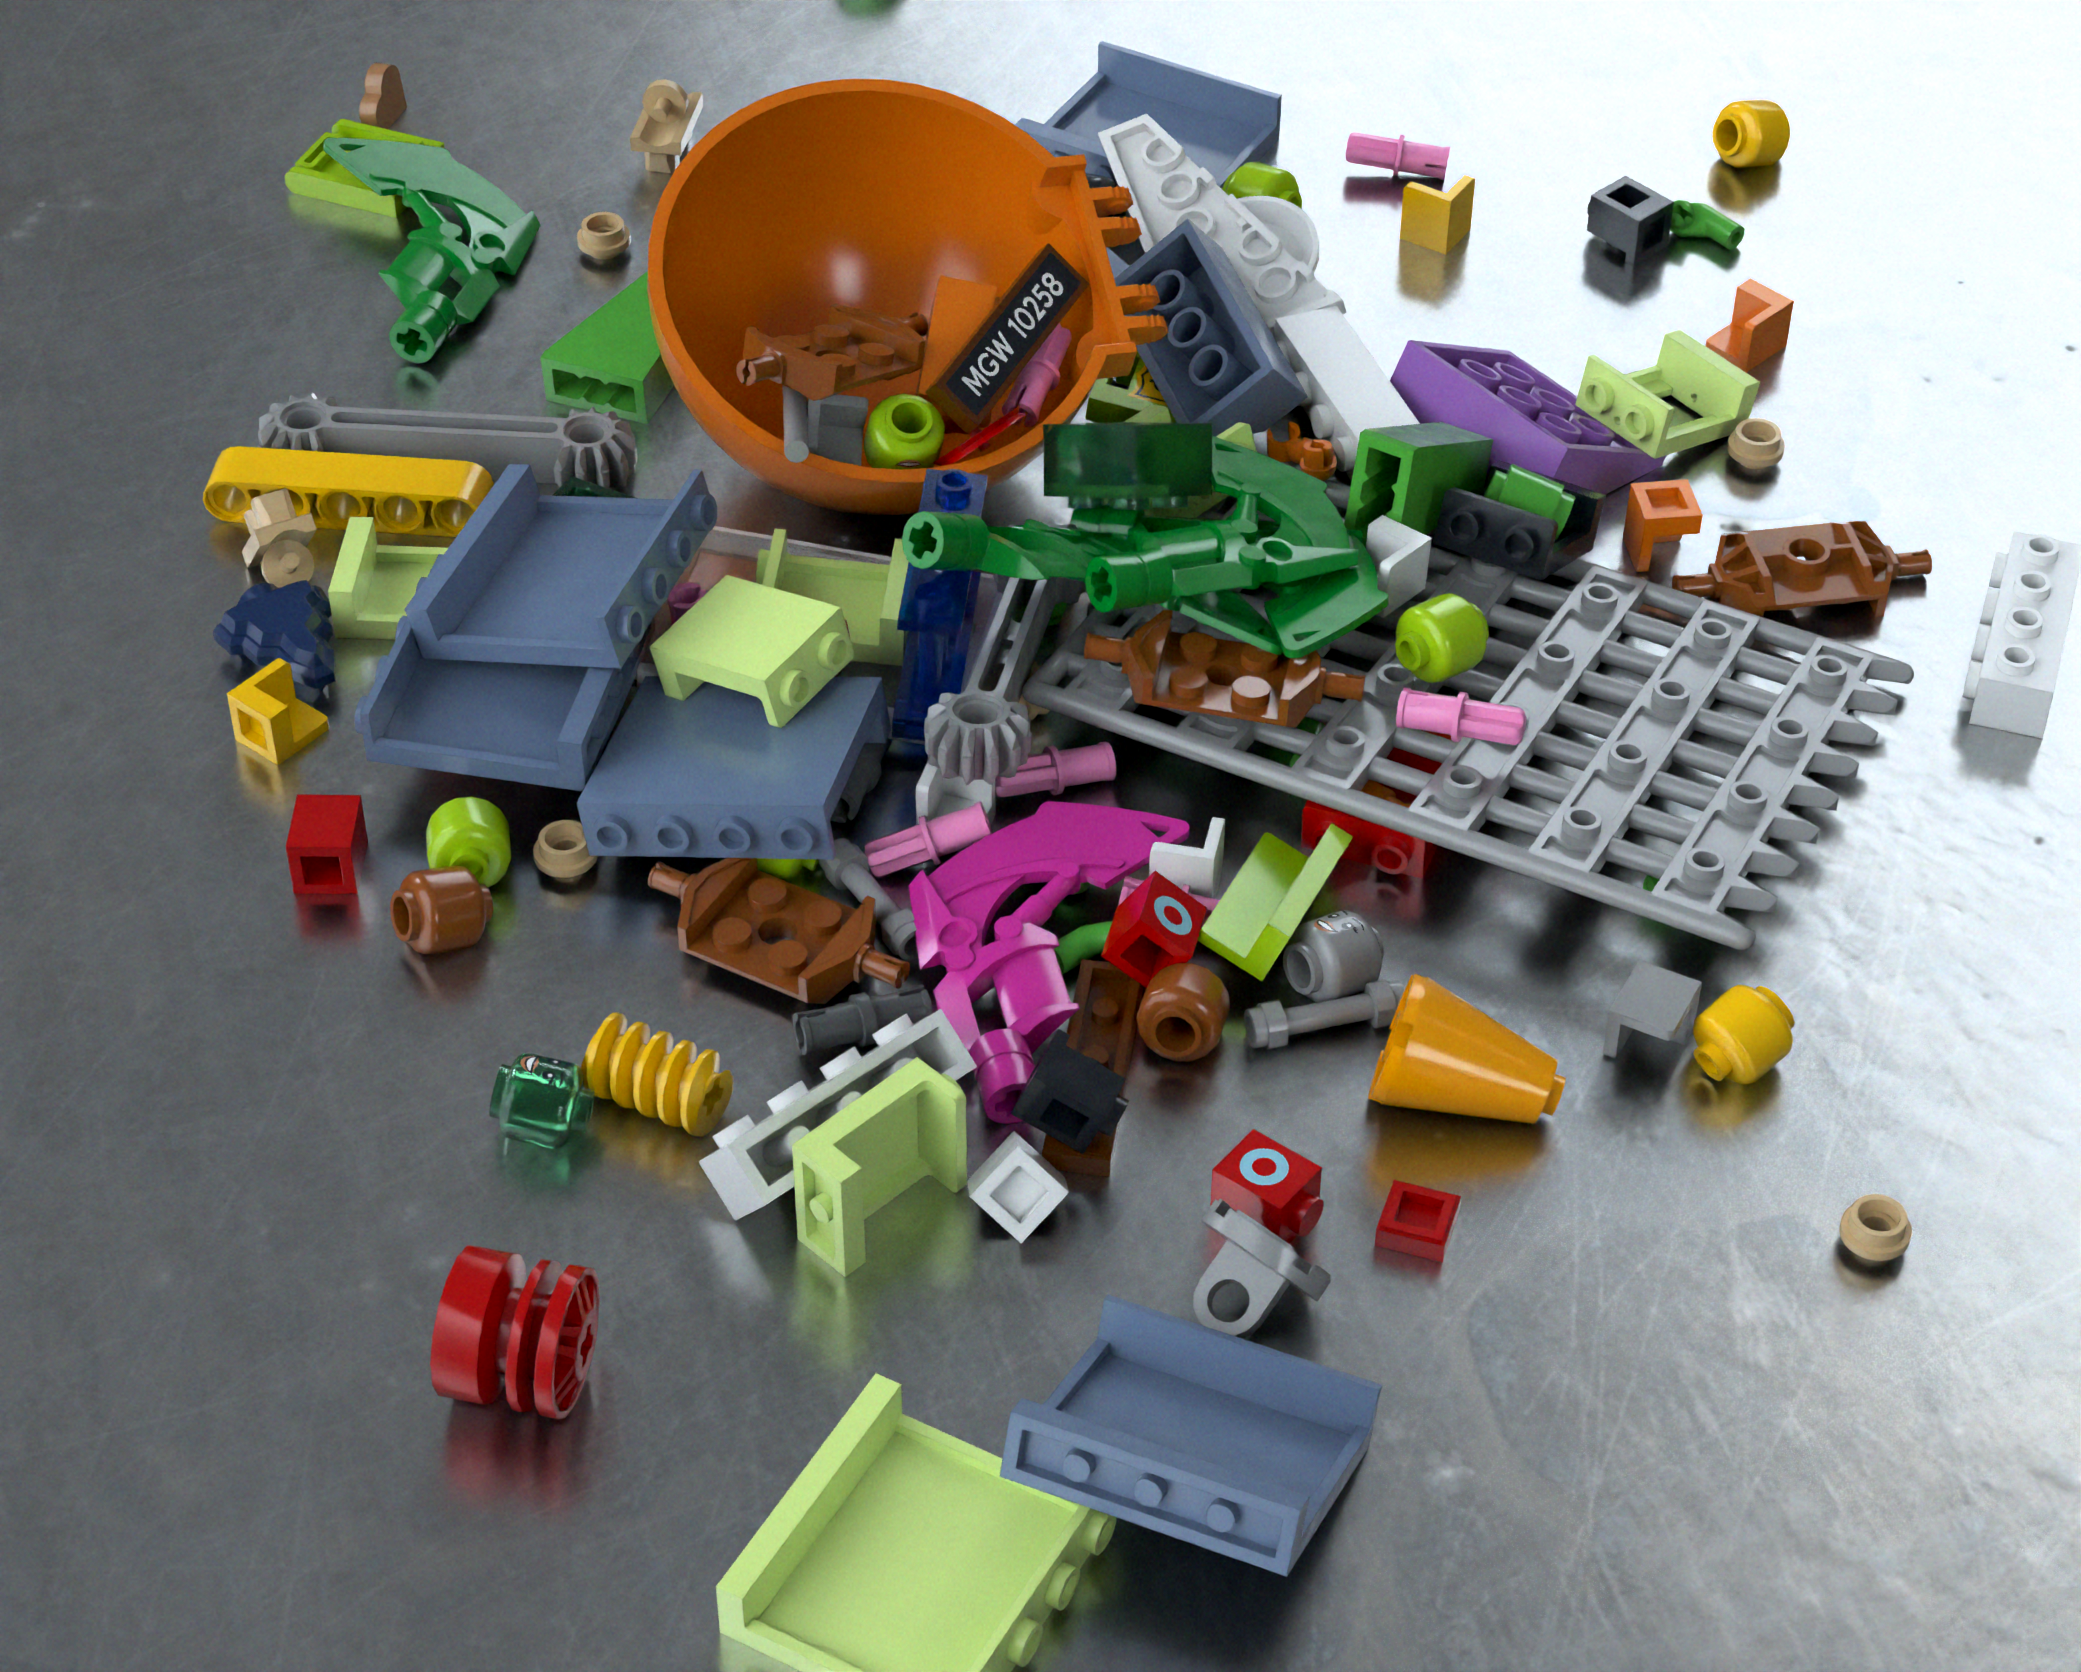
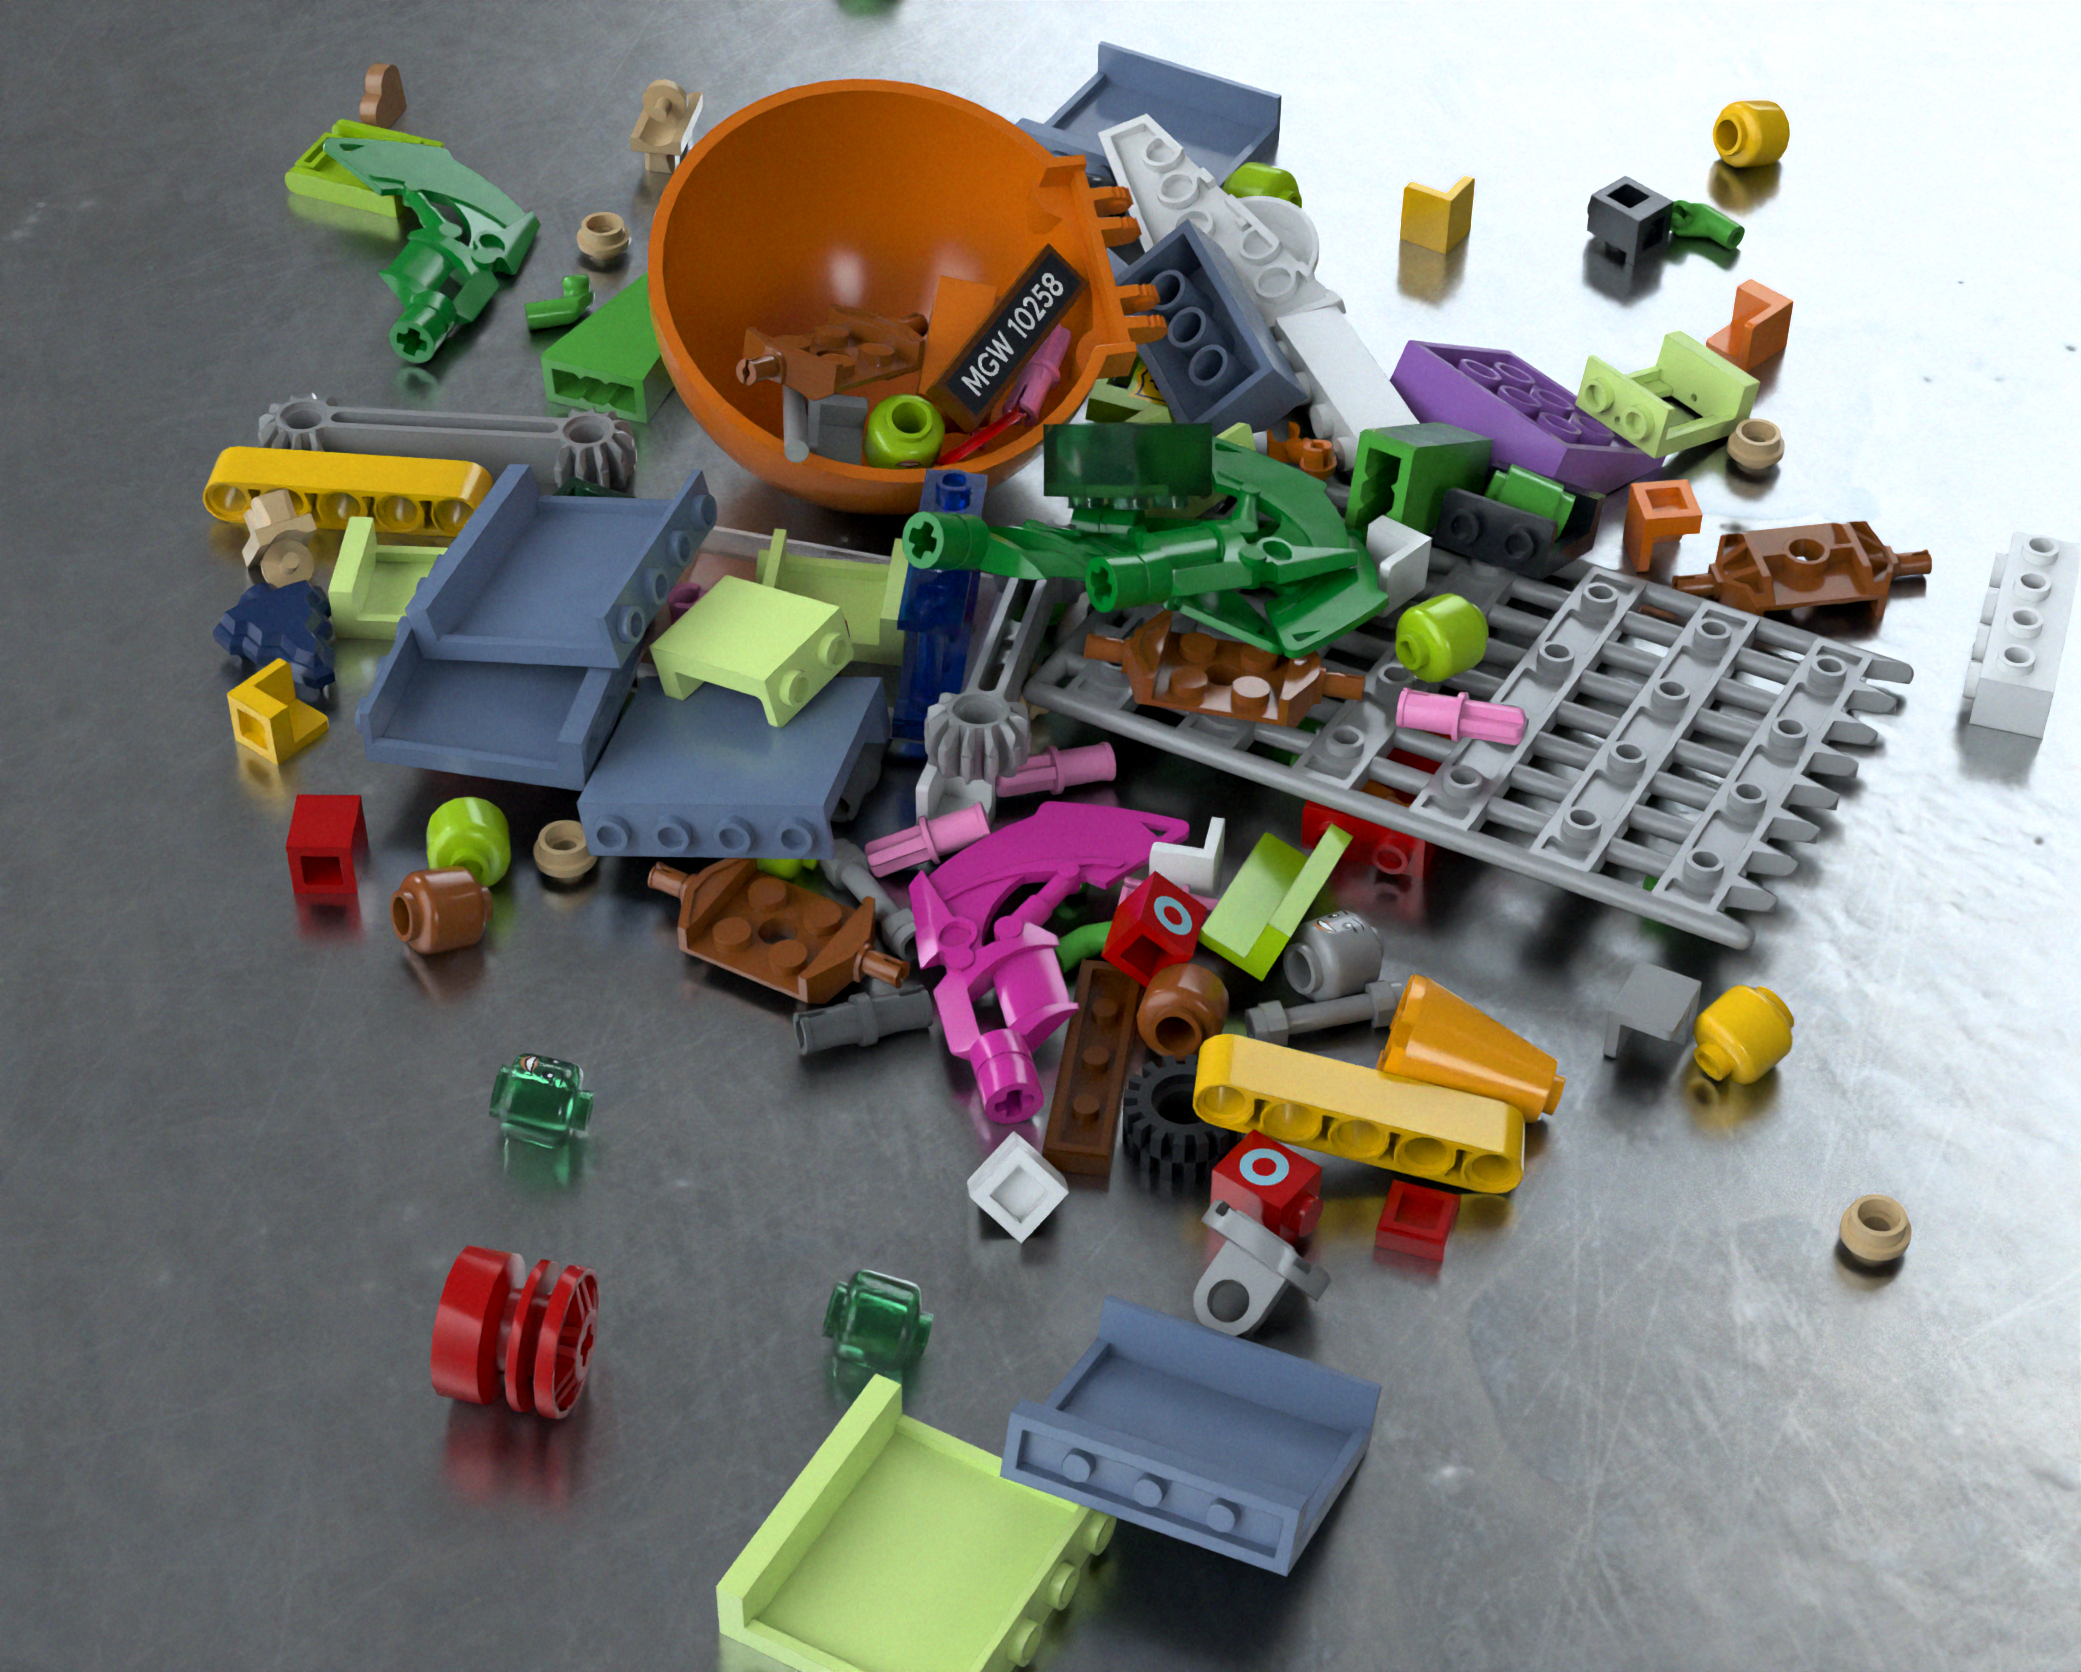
yellow piece [580,1012,733,1137] -> none
white brick [698,1009,977,1221] -> none
yellowish green panel [792,1057,967,1277] -> none
black brick [1010,1029,1129,1154] -> none
bright pink axle [1345,132,1450,180] -> none
none -> bright green arm [524,274,595,330]
none -> clear green head [822,1270,933,1373]
none -> black tyre [1123,1054,1246,1182]
none -> yellow beam [1193,1034,1525,1194]

